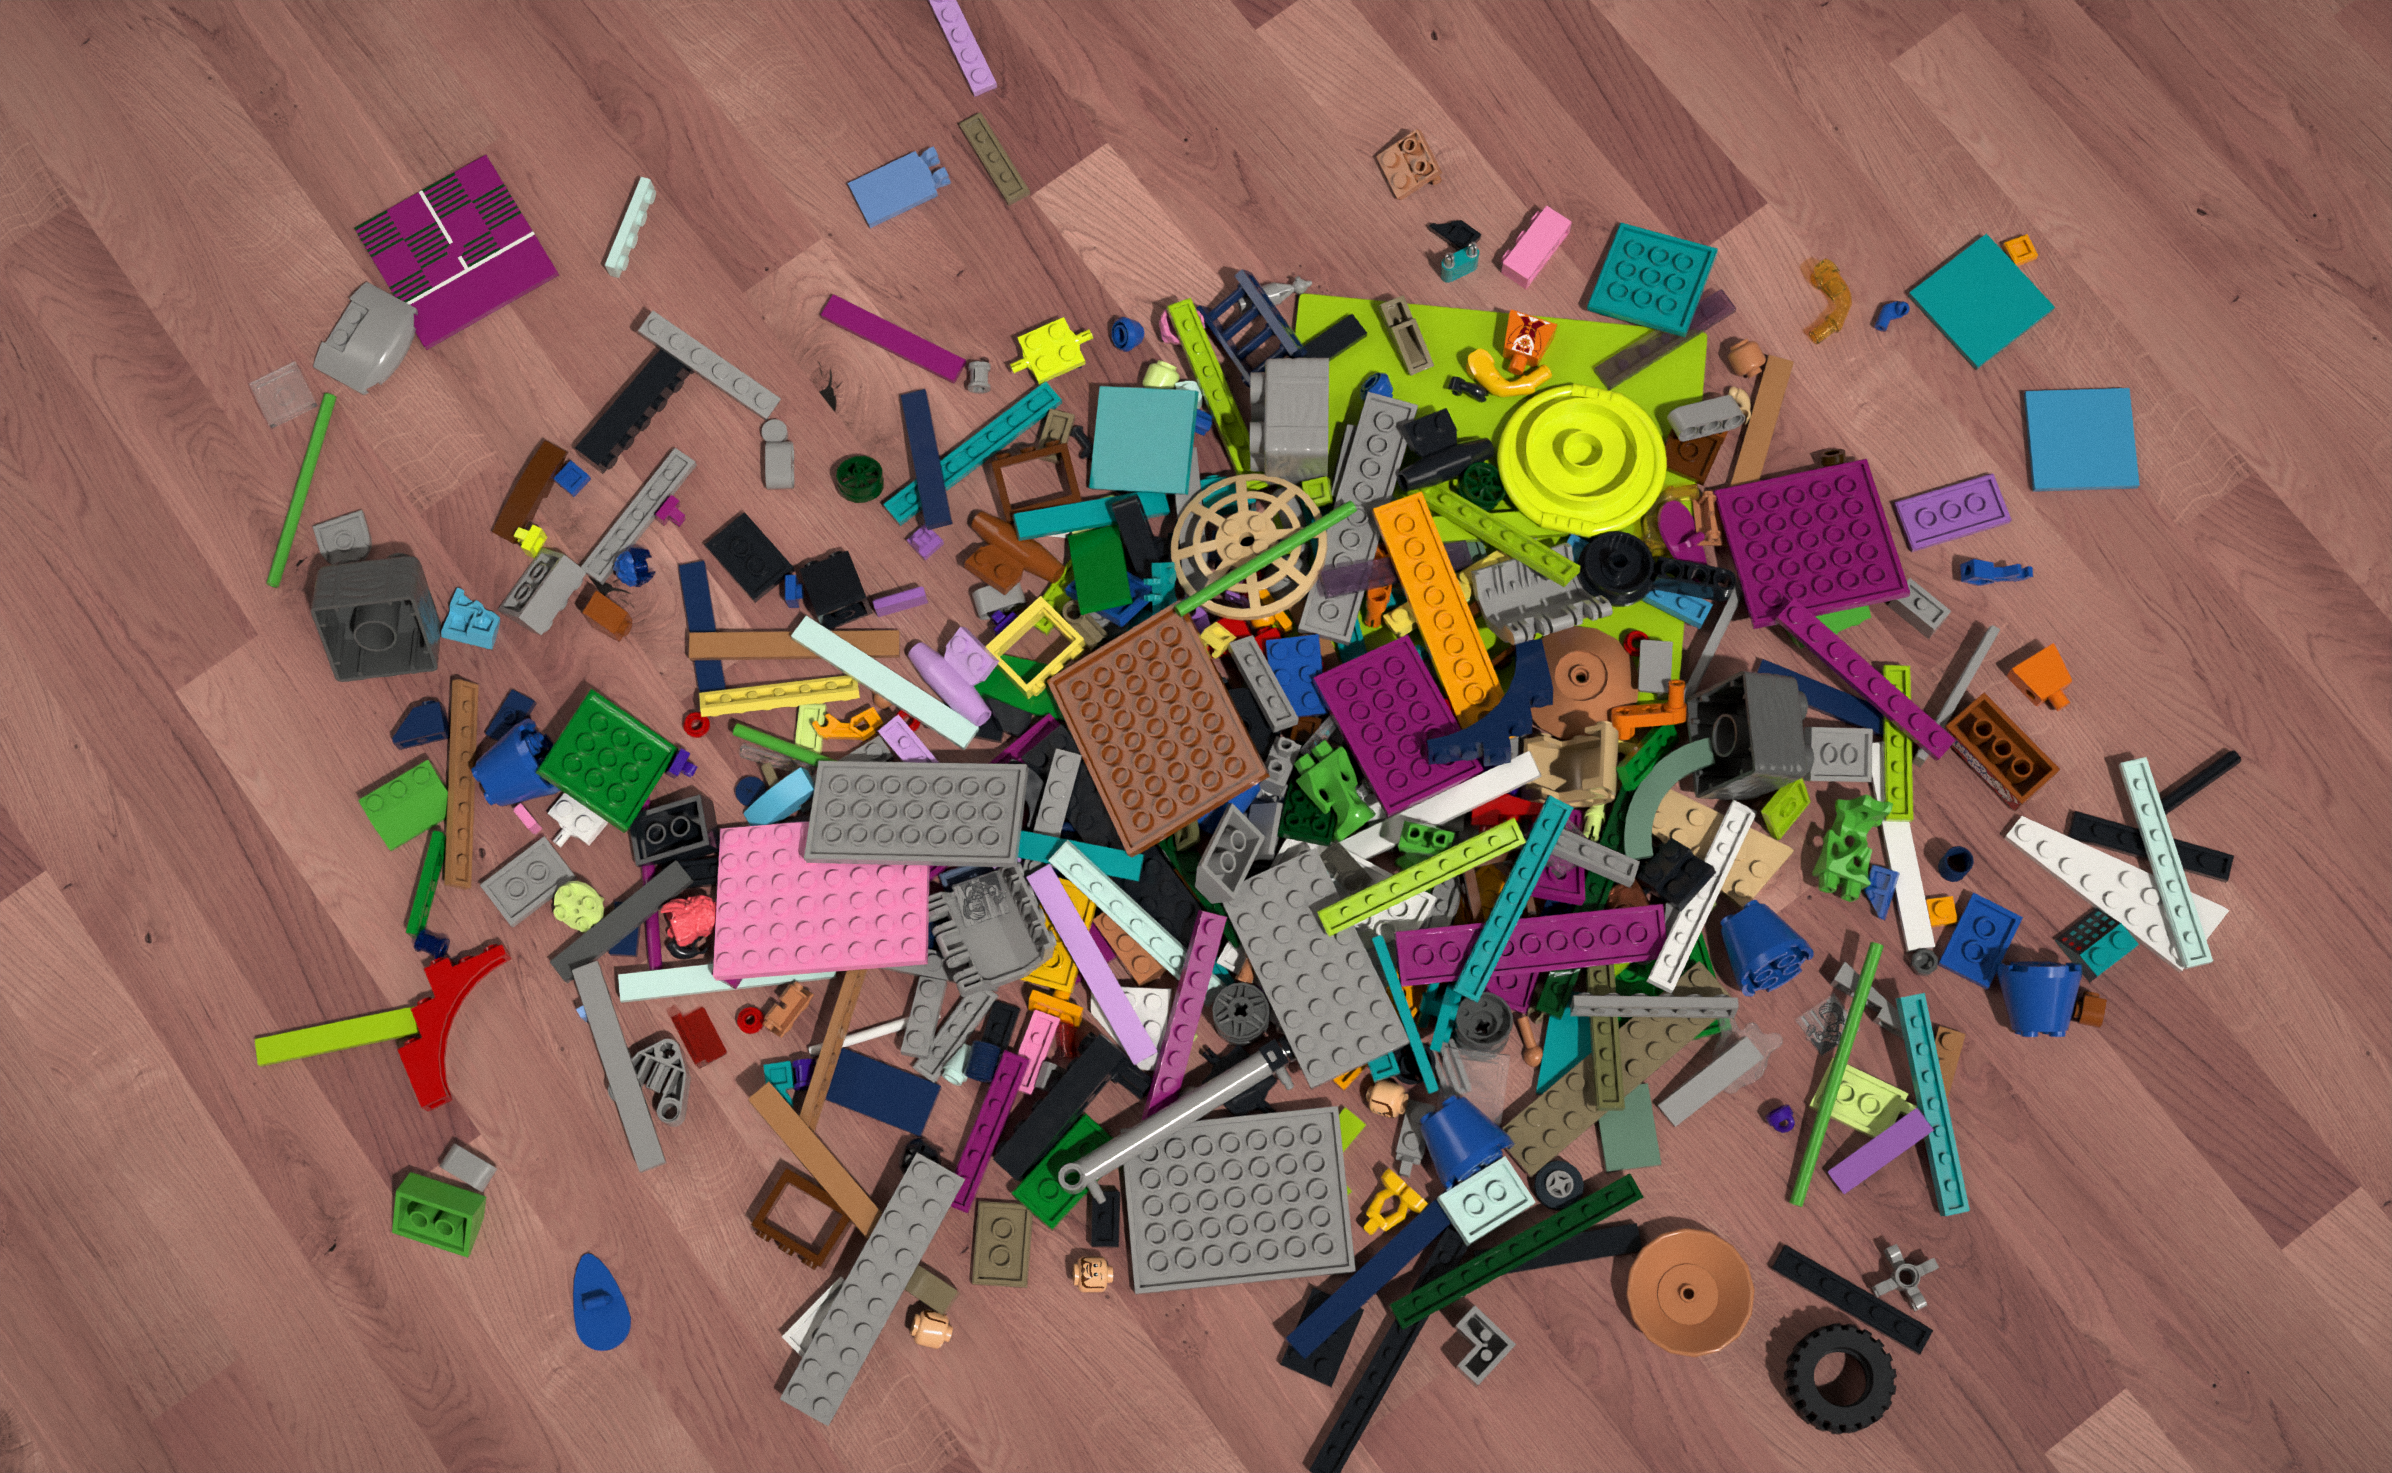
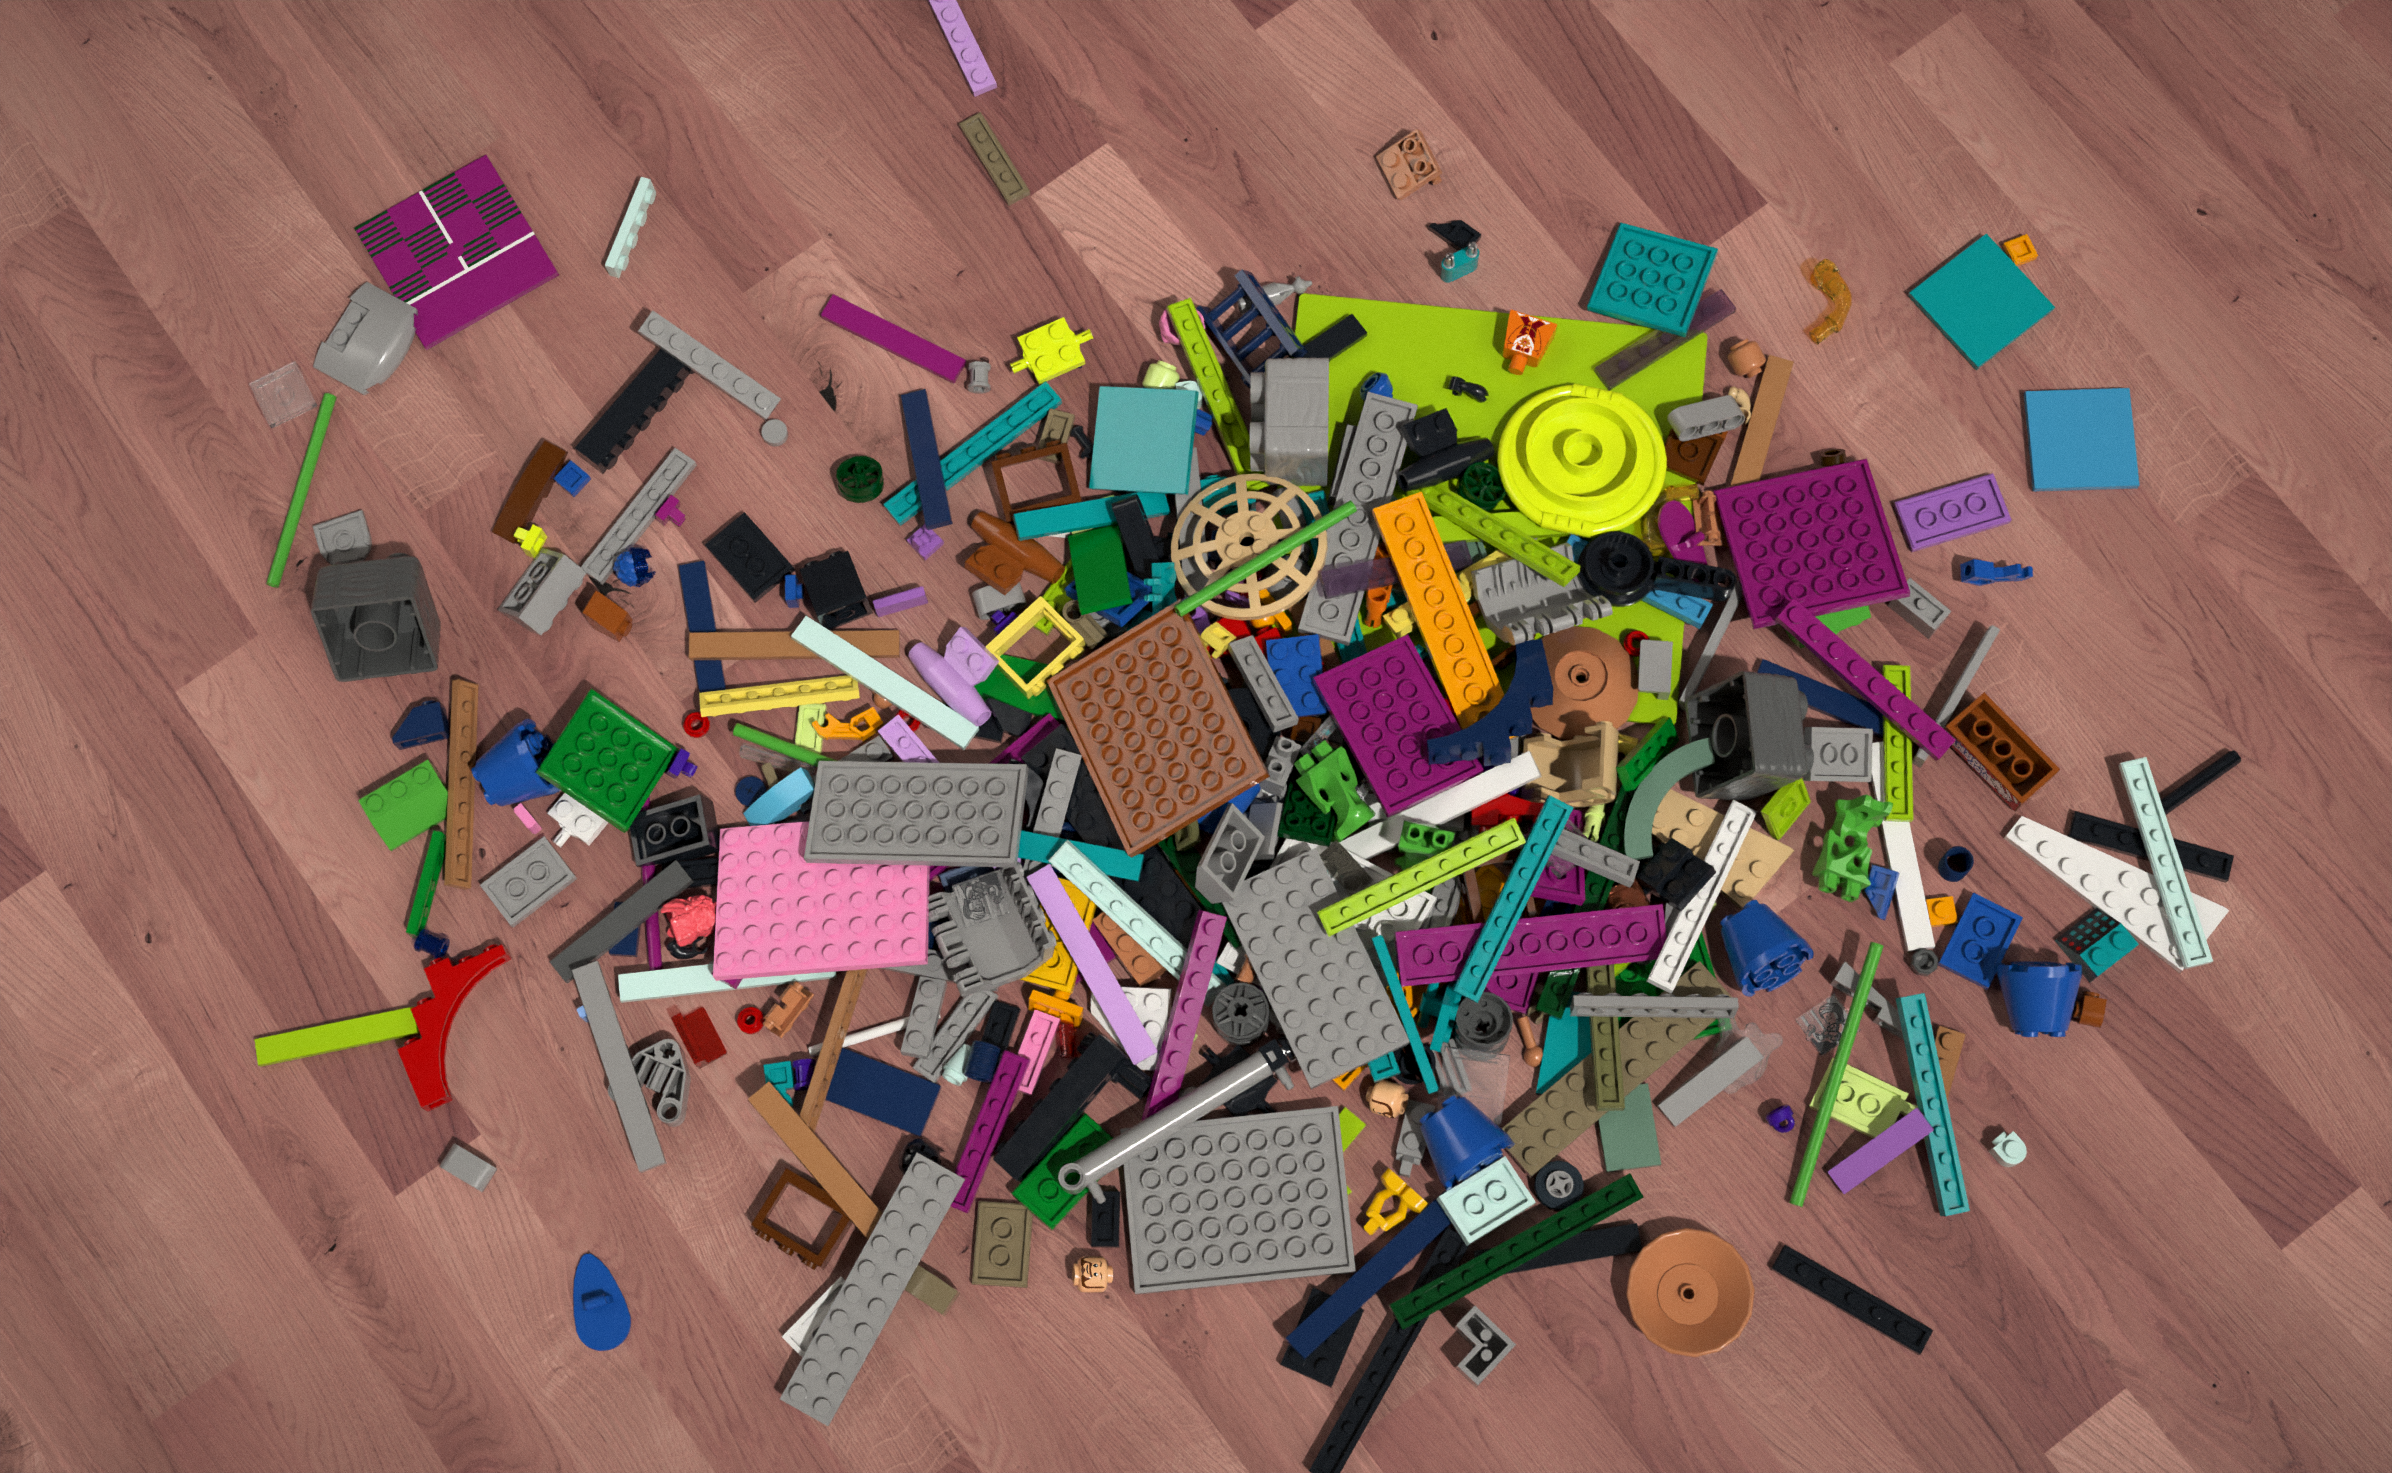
bright green slope [392,1172,486,1258] -> none
medium azure slope [441,588,500,650] -> none
dark blue plate [485,689,537,741] -> none
yellowish green plate [553,881,604,933] -> none
light grey beam [765,441,794,490] -> none
medium blue tile [848,146,951,228] -> none
light nougat head [910,1309,953,1349] -> none
light grey plate [1035,1061,1068,1093] -> none
blue cone [1112,317,1145,352] -> none
lime tile [1302,476,1333,509] -> none
dark tan slope [1377,295,1434,376] -> none
yellow piece [1466,348,1552,398] -> none
bright pink brick [1501,206,1572,289] -> none
orange beam [1611,679,1687,740] -> none
black tyre [1784,1323,1897,1434] -> none
light grey pin [1871,1244,1939,1312] -> none
blue arm [1874,301,1910,332] -> none
orange torso [2007,643,2072,712] -> none
none -> light aqua plate [1988,1131,2027,1167]

